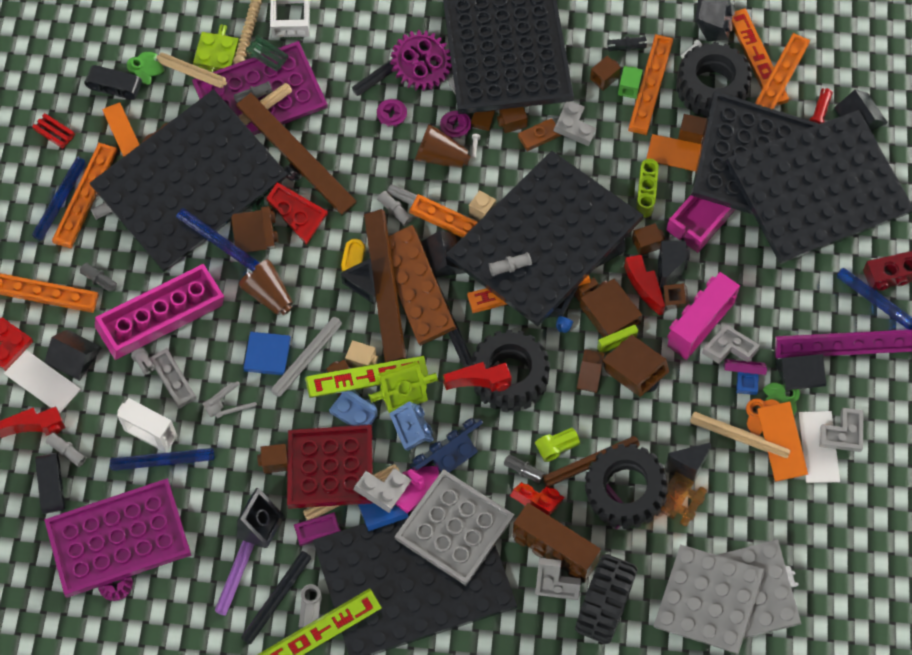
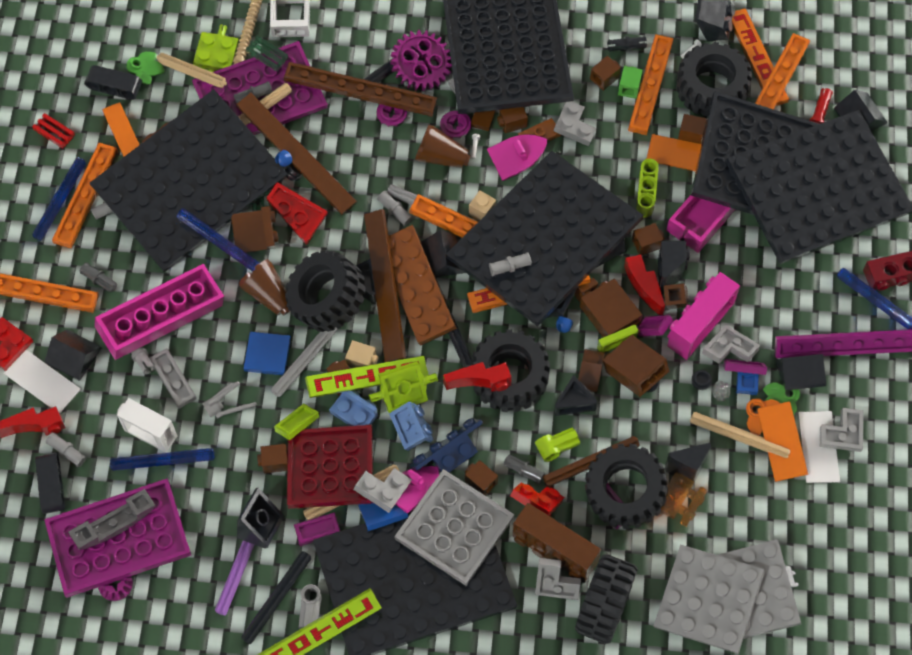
yellow tile [341,239,365,272] -> none
none -> flat silver slope [68,489,156,550]
none -> lime tile [274,403,319,440]
none -> blue hinge [275,150,292,167]
none -> reddish brown tile [284,62,437,117]
none -> black tyre [285,250,365,332]
none -> reddish brown brick [465,460,498,496]
none -> dark pink shield [487,135,547,181]
none -> black slope [554,375,597,416]
none -> magenta tile [637,315,673,337]
none -> black plate [691,370,712,390]
none -> clear plate [712,381,730,402]

